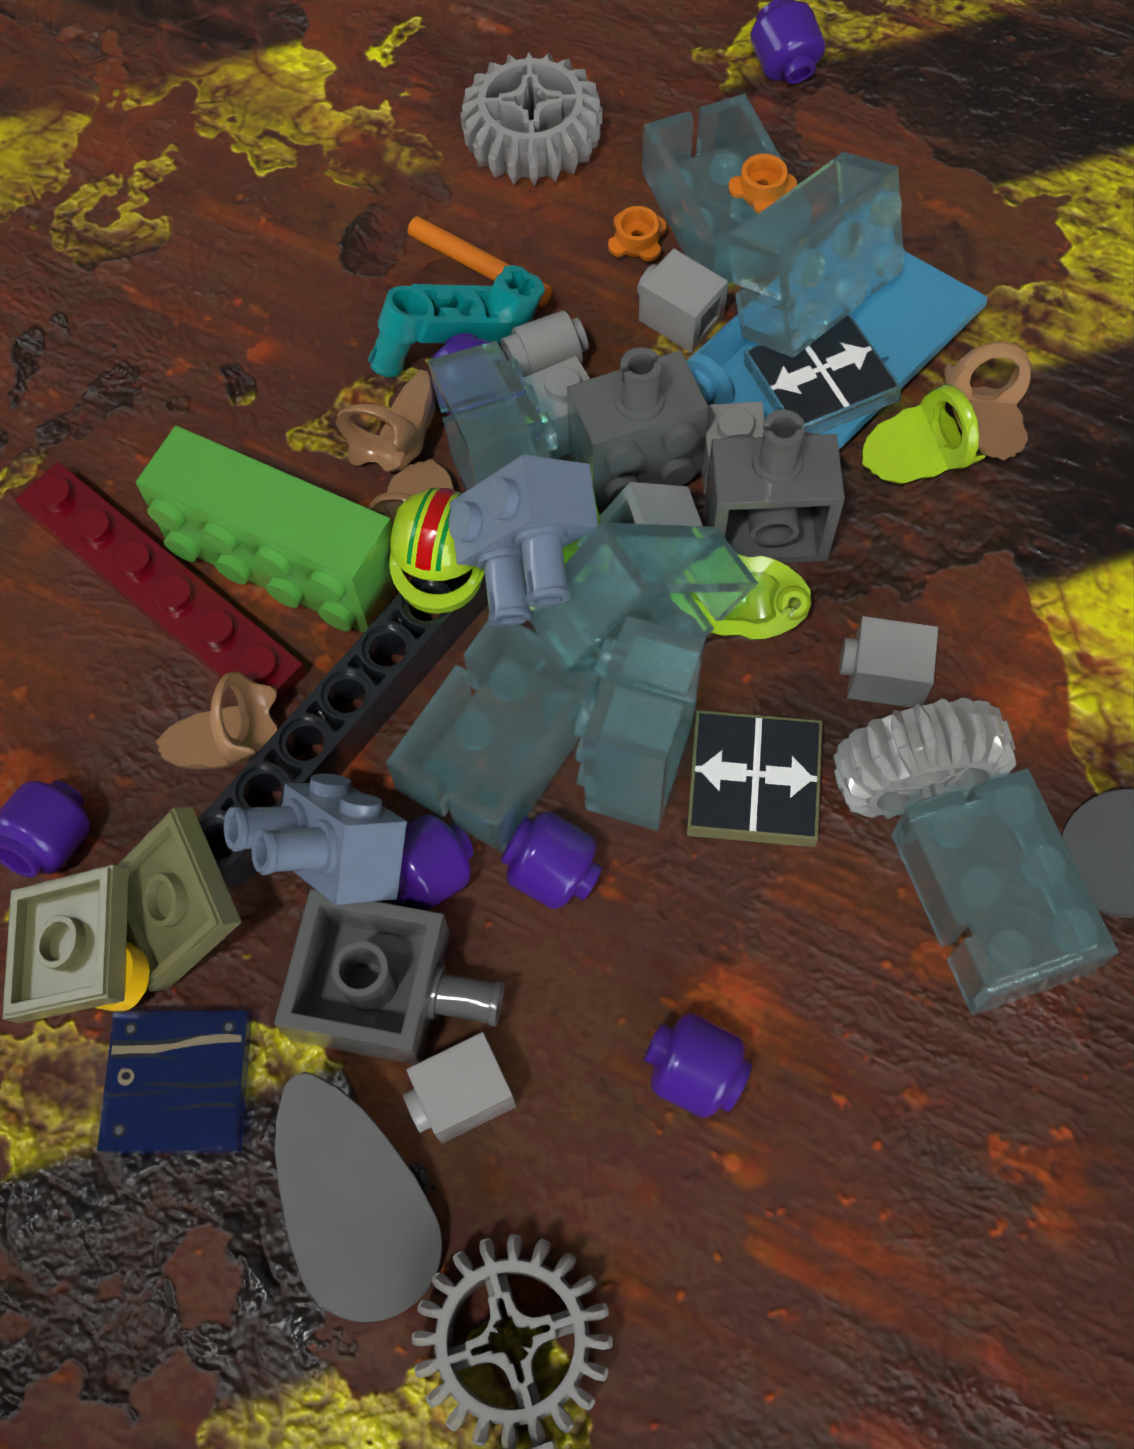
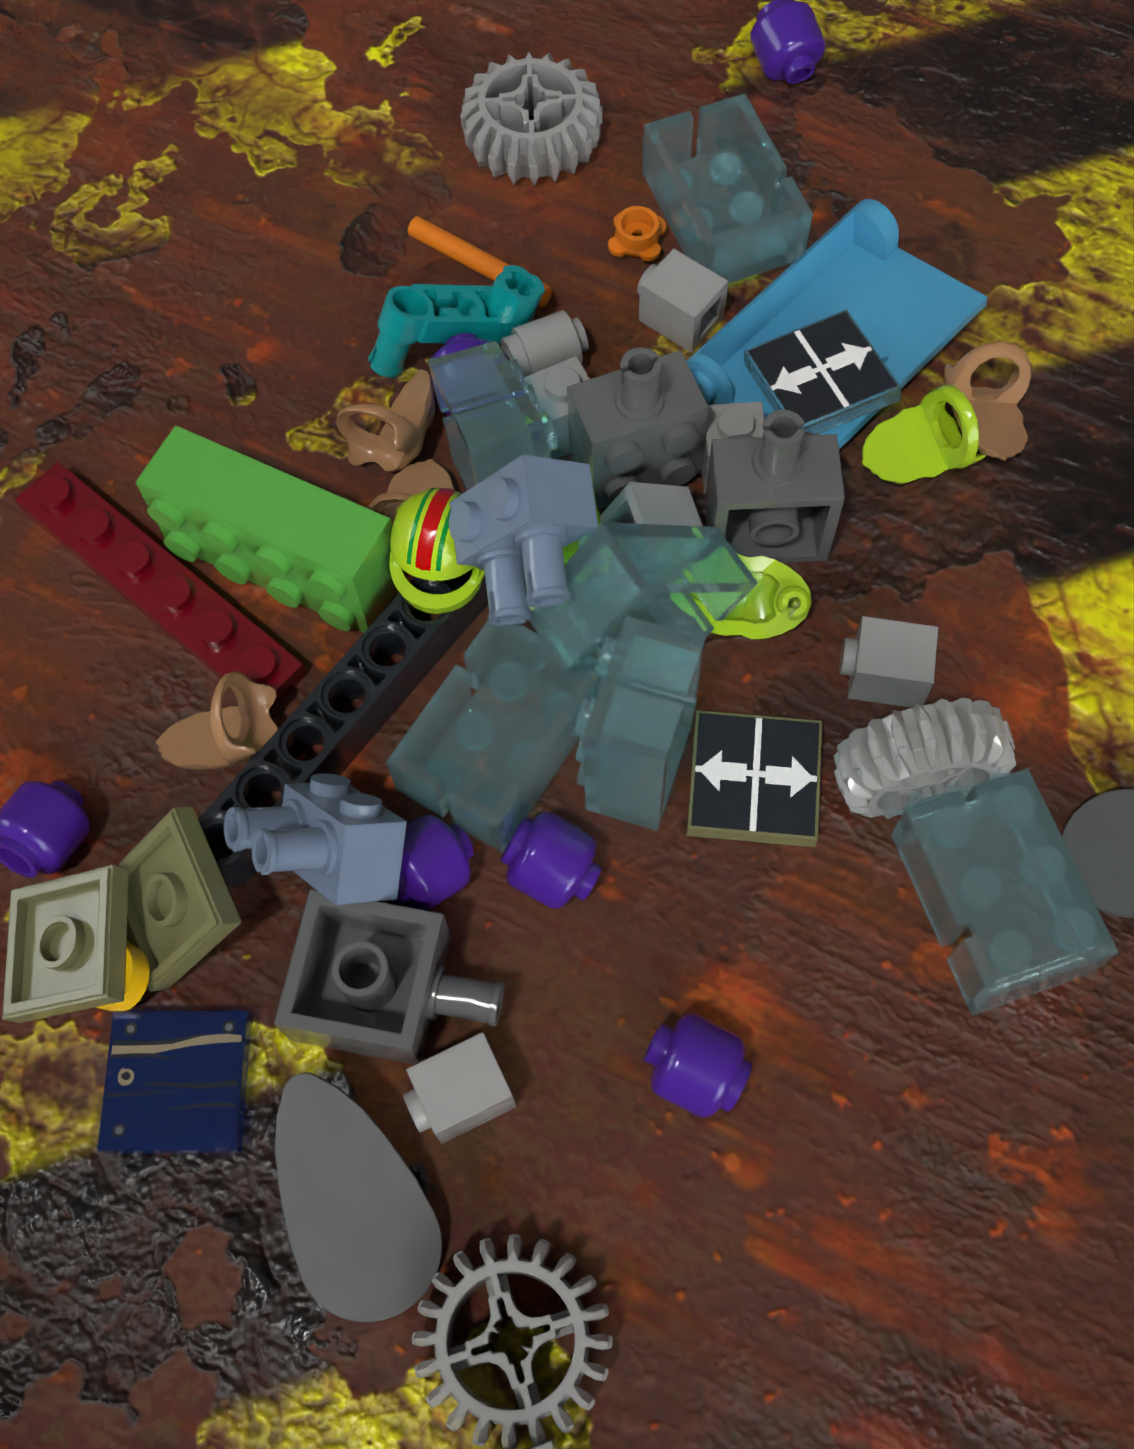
clear light blue piece [727,152,905,358] -> none
orange plate [728,154,797,215] -> none

